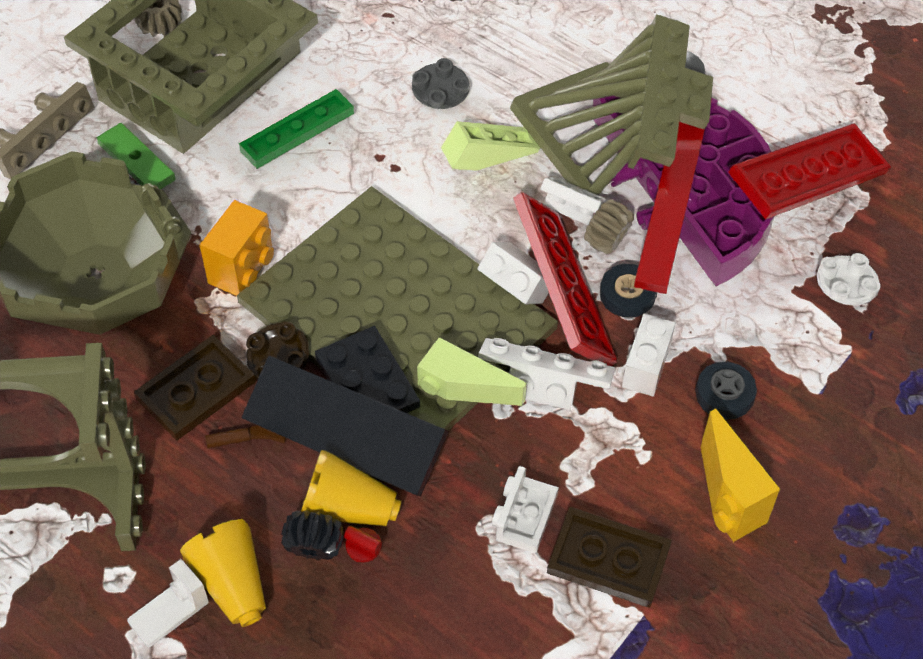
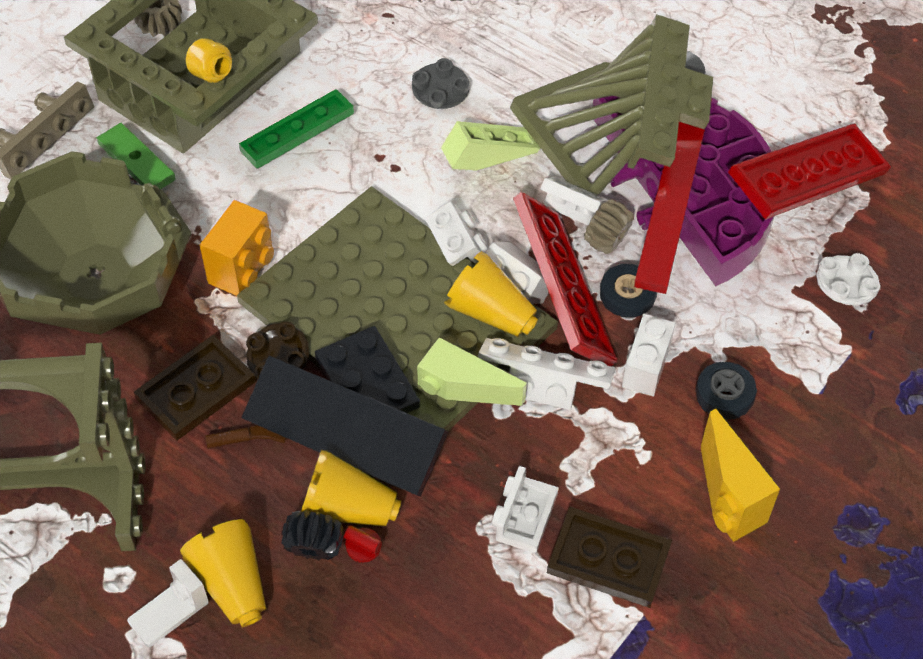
none -> yellow head [186,38,232,83]
none -> white bracket [426,201,489,266]
none -> yellow cone [444,251,539,337]

